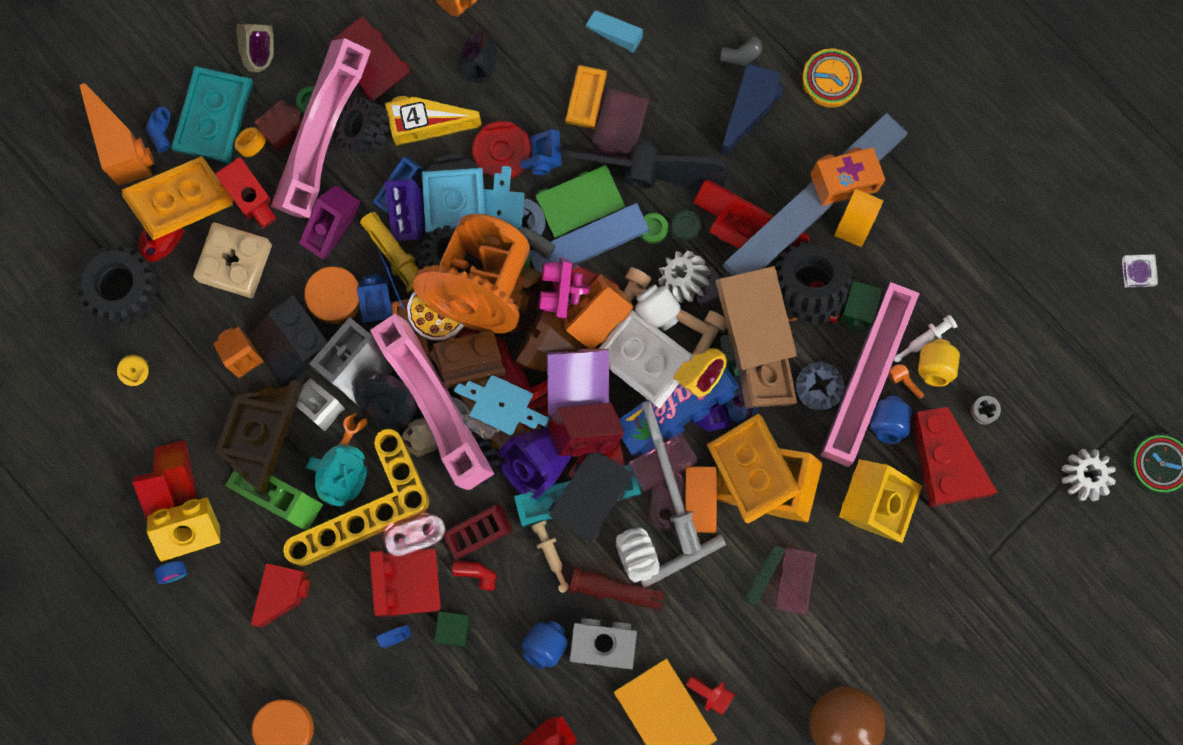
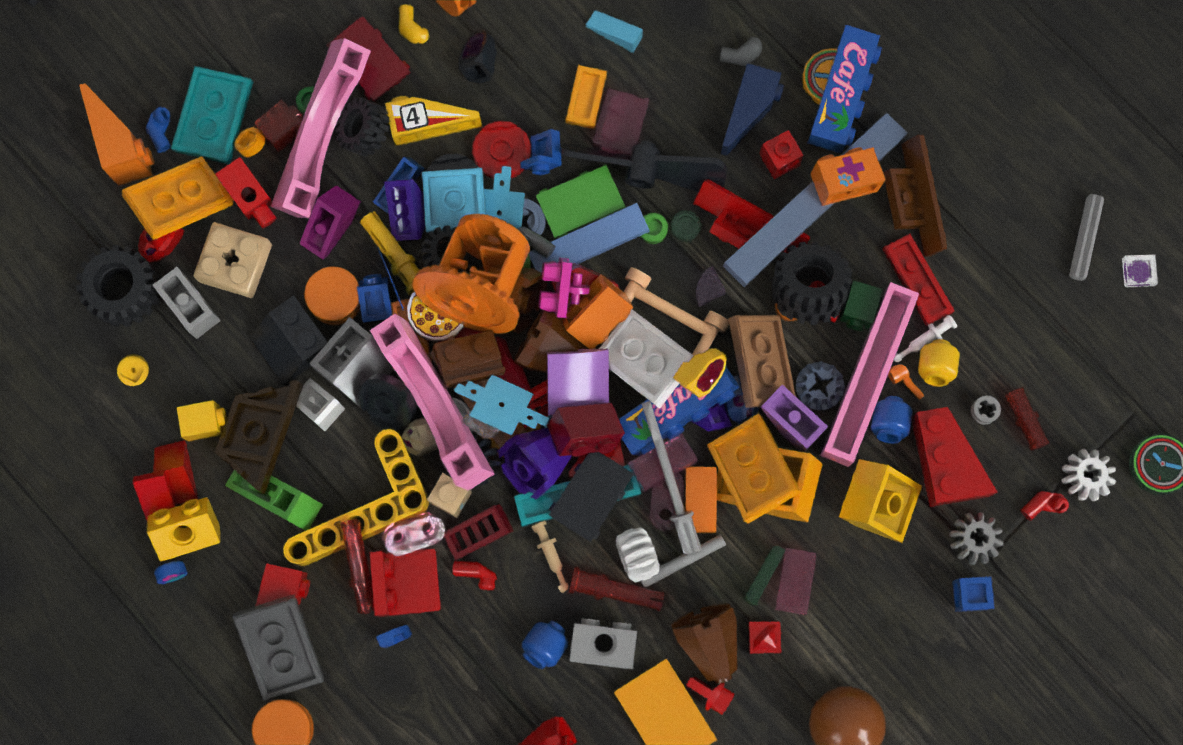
orange slope [213,326,264,378] -> none
rock [236,24,274,72] -> none
teal tile [306,444,367,506] -> none
orange hand [339,413,367,445] -> none
dark green tile [434,611,470,647] -> none
white head [635,284,680,331] -> none
white gear [658,250,711,303] -> none
medium nougat tile [715,266,797,371] -> none
clear green tile [720,335,739,376] -> none
light orange slope [834,189,884,247] -> none
none -> light grey brick [153,267,221,339]
none -> yellow brick [177,400,227,441]
none -> dark grey tile [233,594,324,701]
none -> clear red pin [340,519,374,614]
none -> yellow arm [399,5,429,44]
none -> tan brick [427,473,472,518]
none -> reddish brown cone [670,602,737,684]
none -> red tile [748,621,781,654]
none -> red brick [759,130,804,179]
none -> medium lavender slope [761,384,828,452]
none -> blue brick [807,25,882,154]
none -> red tile [882,234,955,327]
none -> reddish brown bracket [883,135,947,257]
none -> light grey gear [949,512,1004,565]
none -> blue brick [952,577,994,612]
none -> clear red pin [1005,387,1050,451]
none -> red arm [1020,491,1069,521]
none -> light grey axle [1069,194,1104,281]

